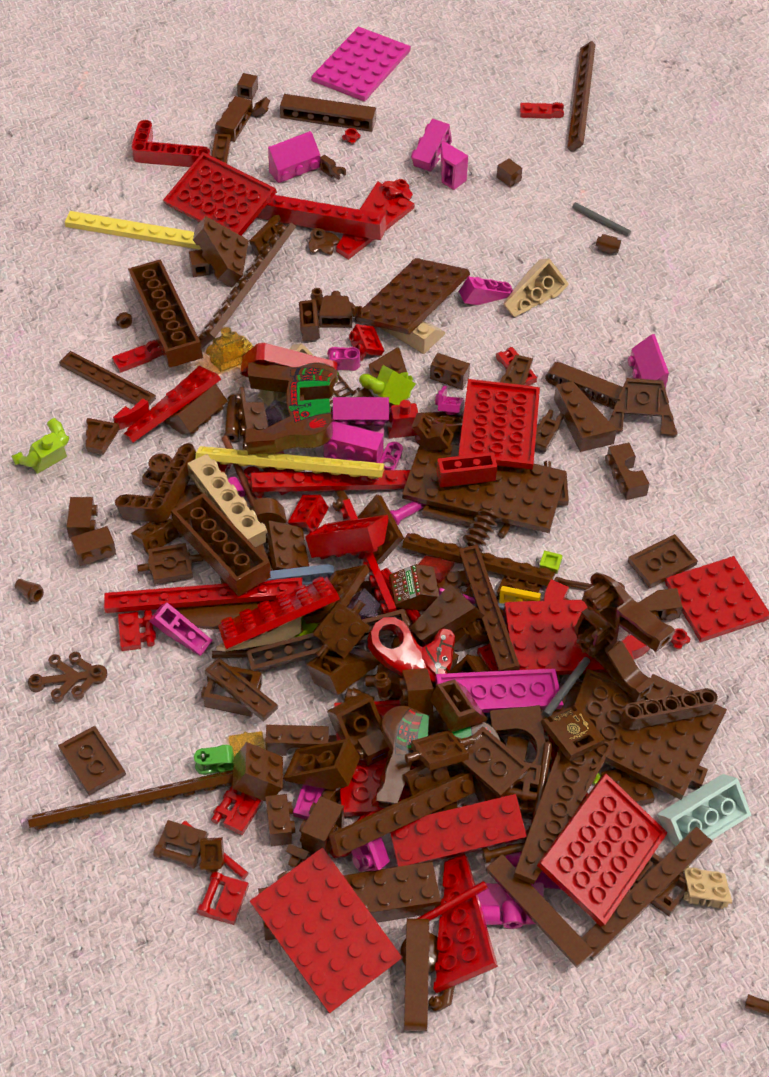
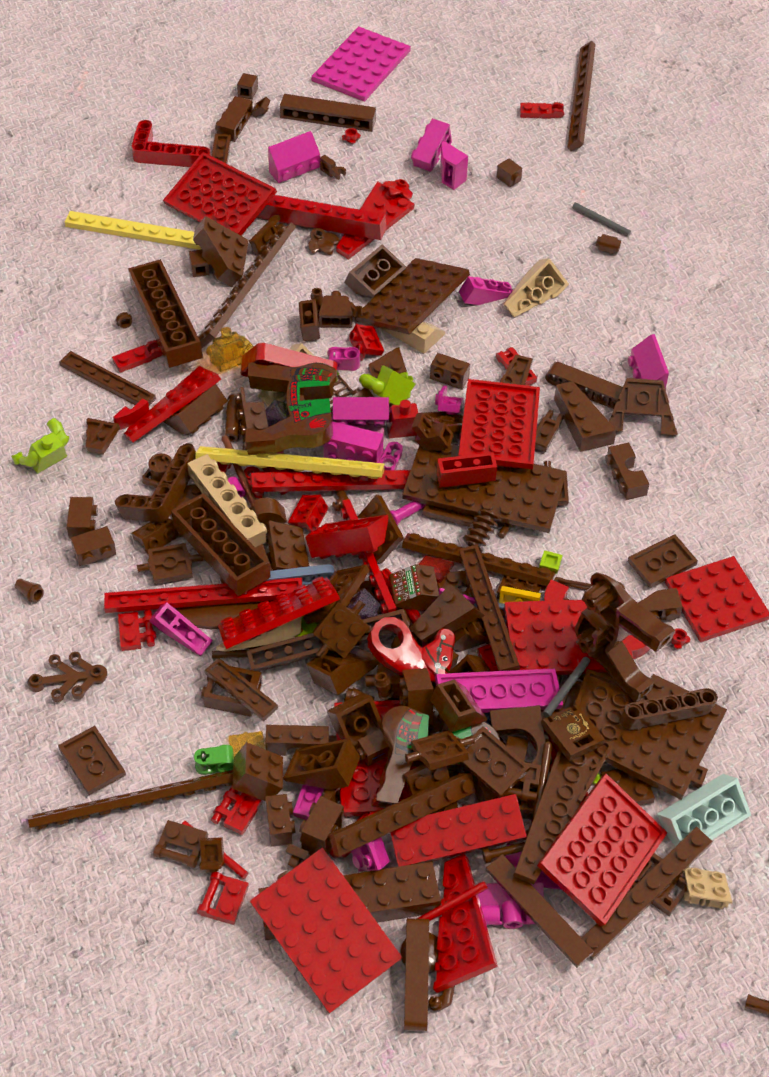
none -> reddish brown slope [344,244,407,297]

